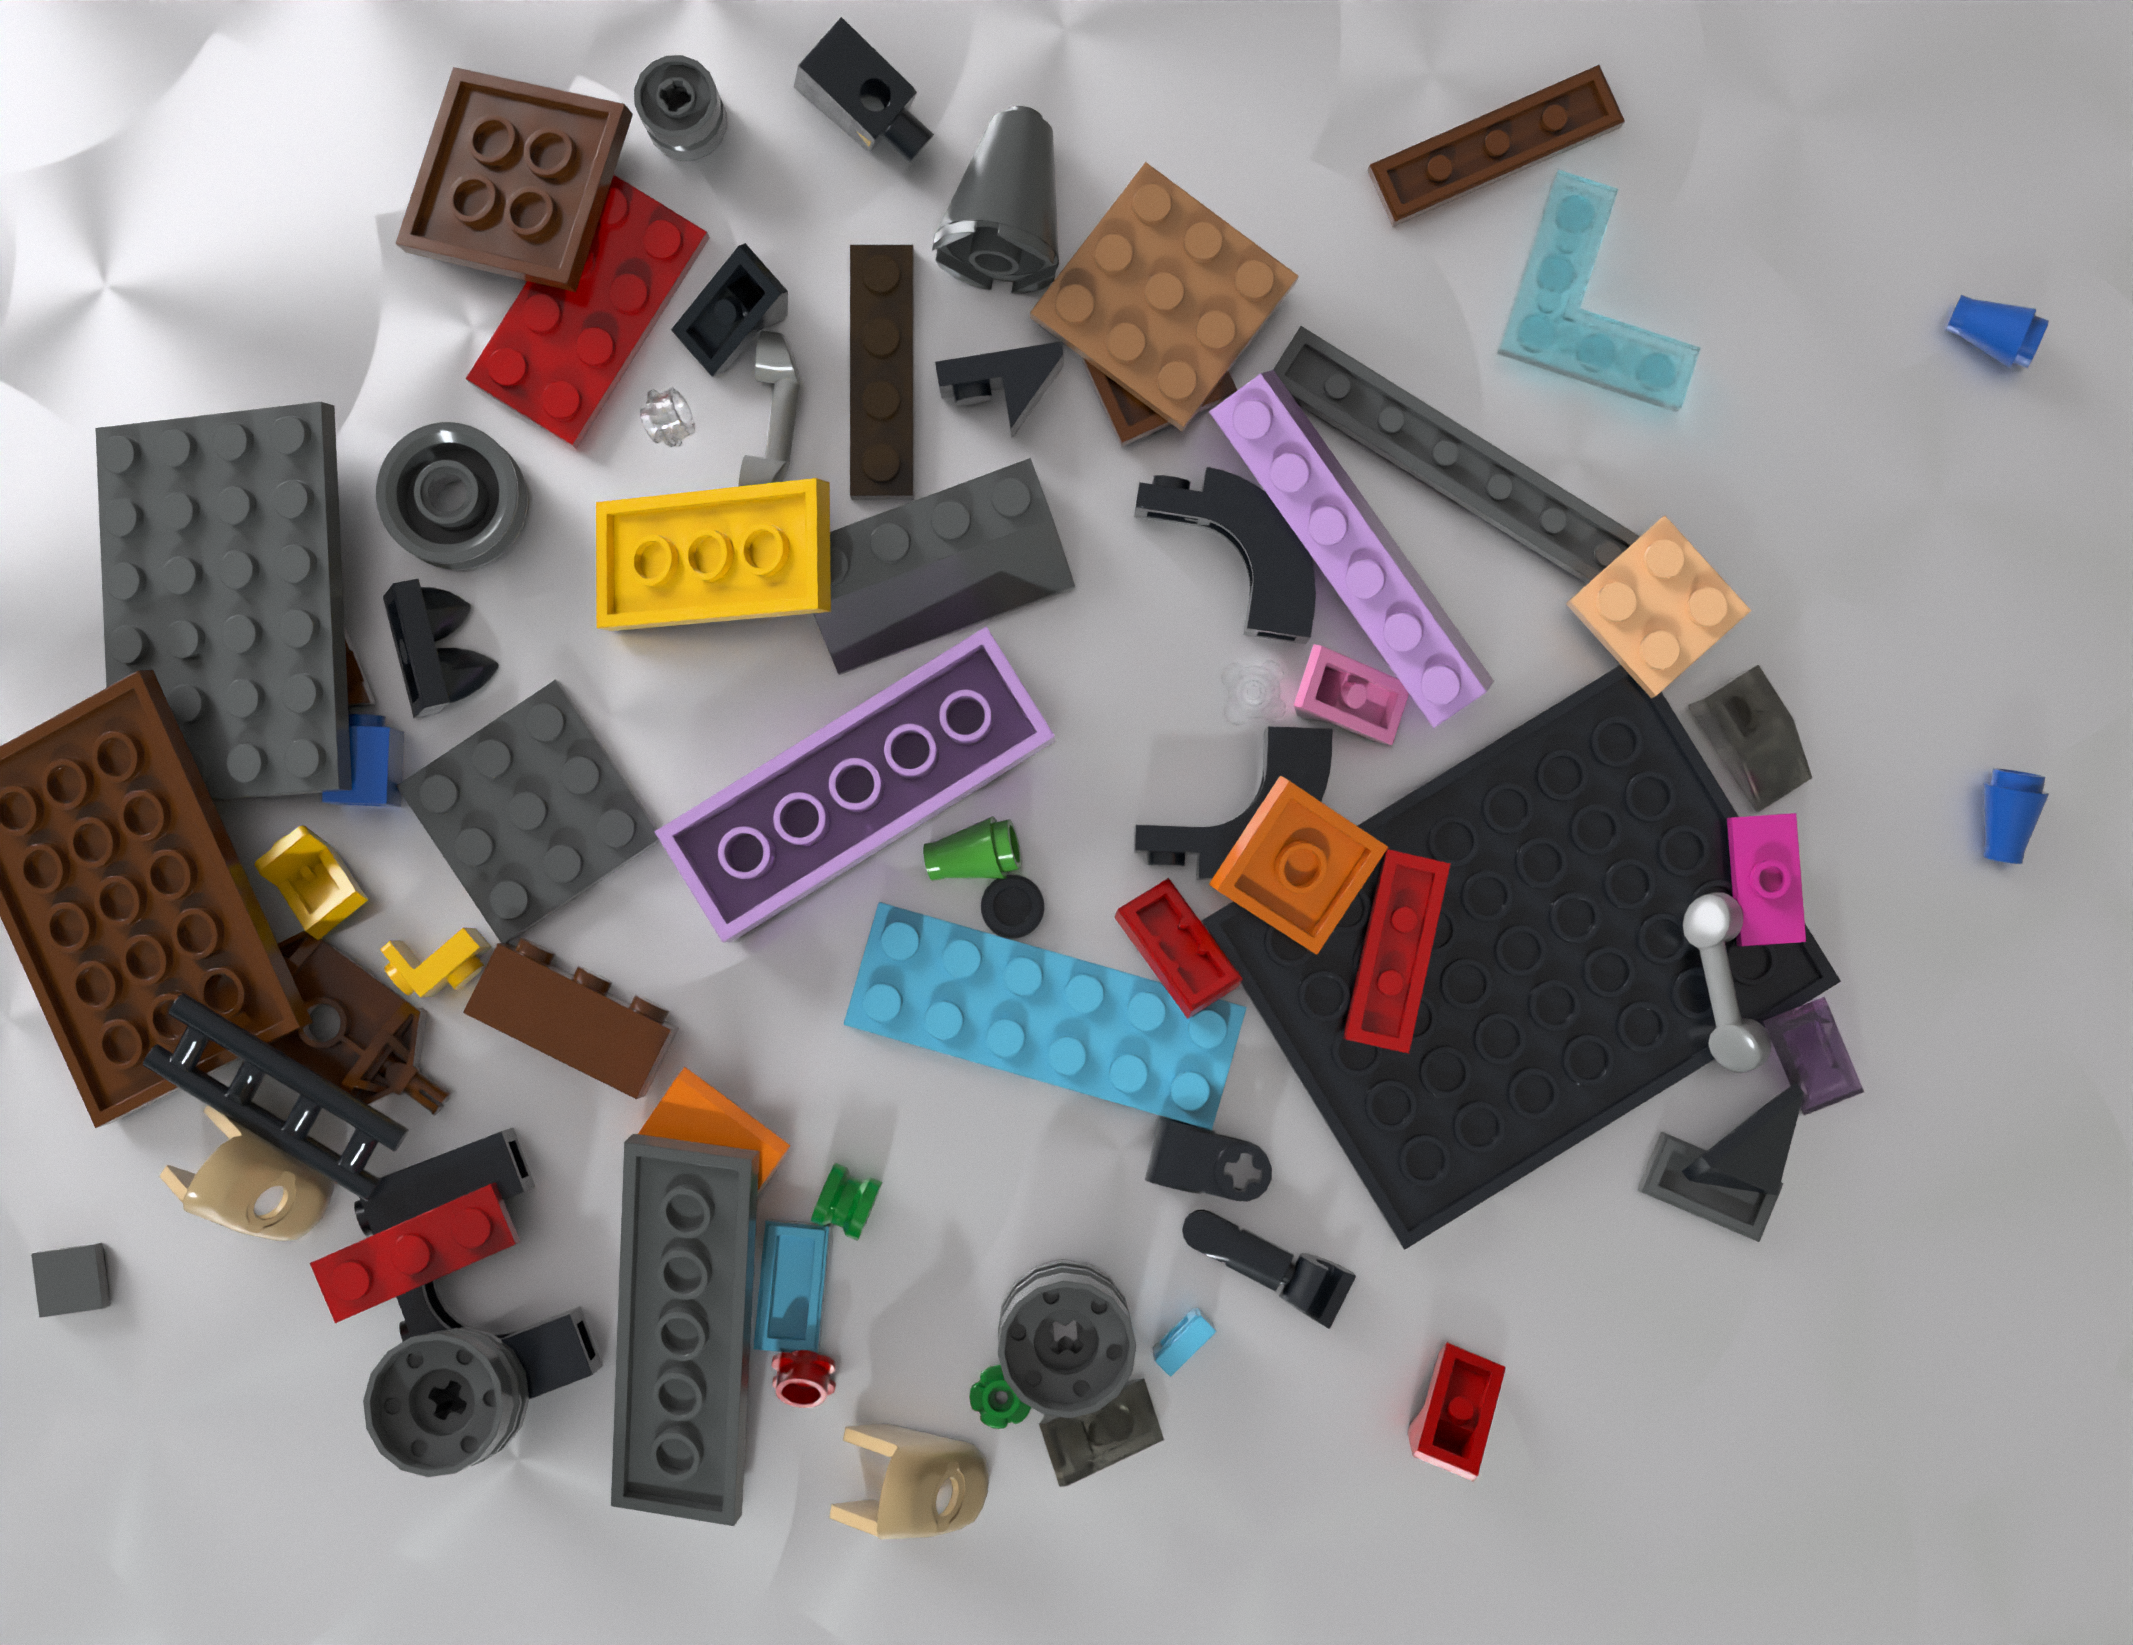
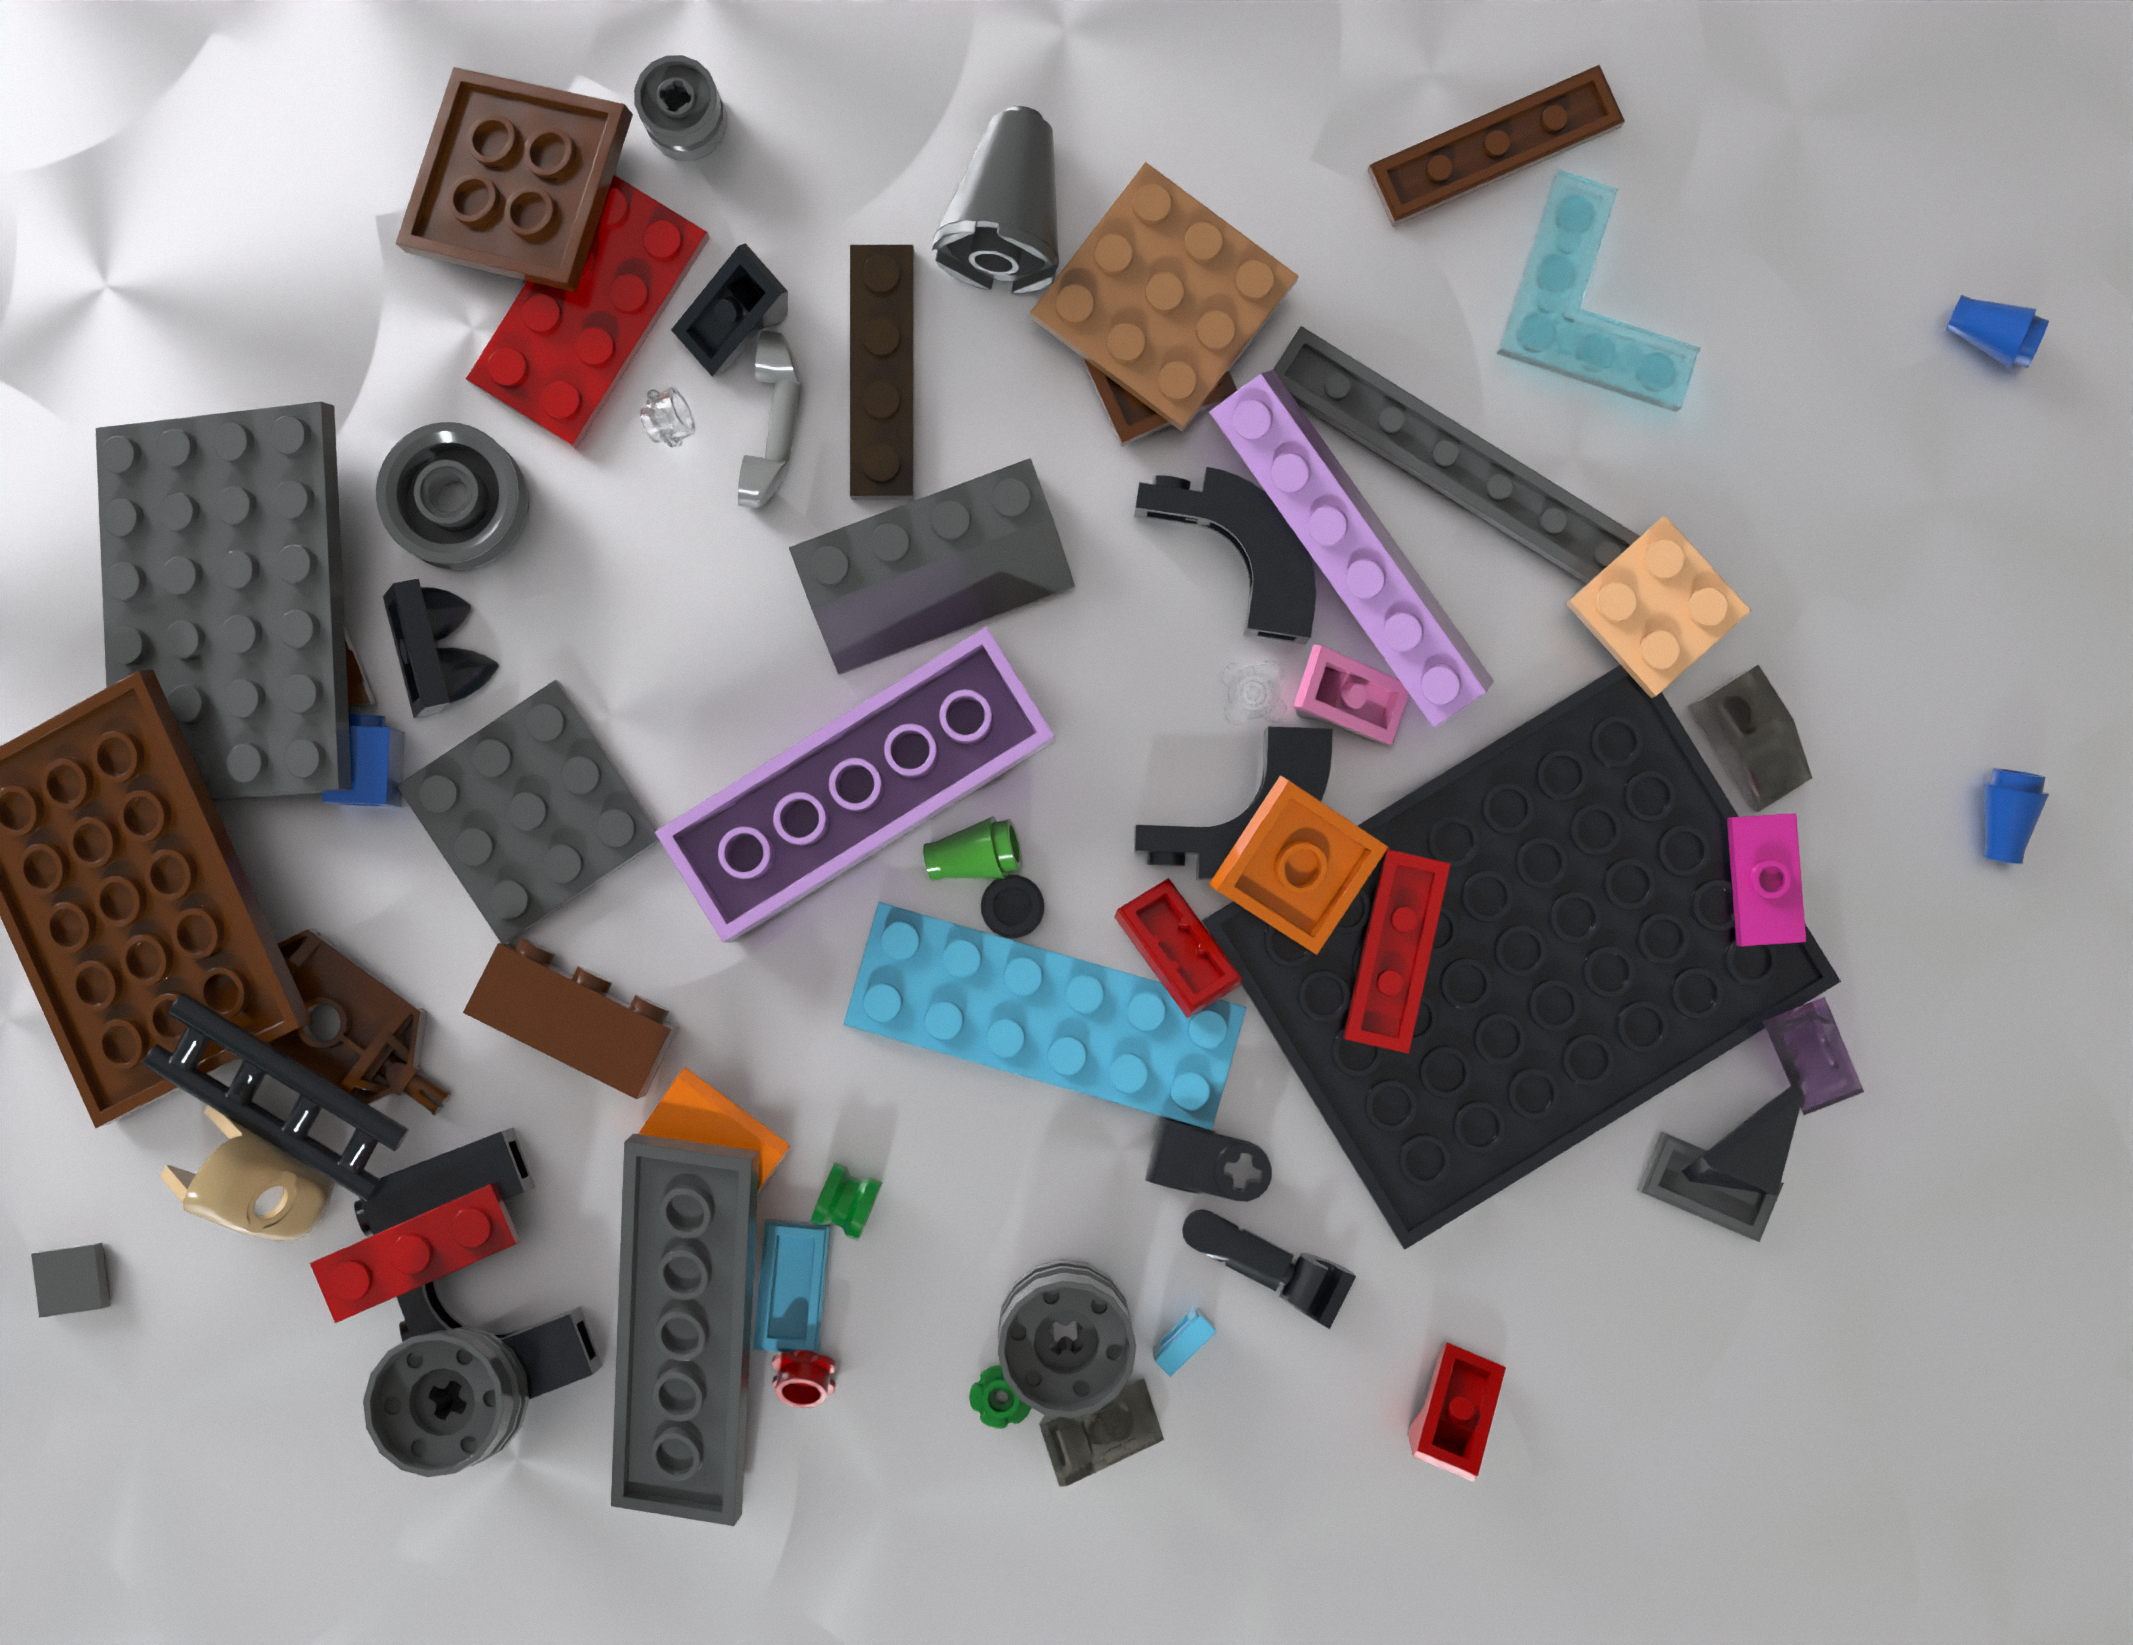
yellow bracket [254,825,368,940] -> none
yellow bracket [380,928,492,998] -> none
yellow plate [596,478,831,631] -> none
black torso [794,17,935,163] -> none
tan piece [829,1424,989,1539] -> none
black slope [935,341,1064,437] -> none
light grey bar [1683,892,1771,1072] -> none

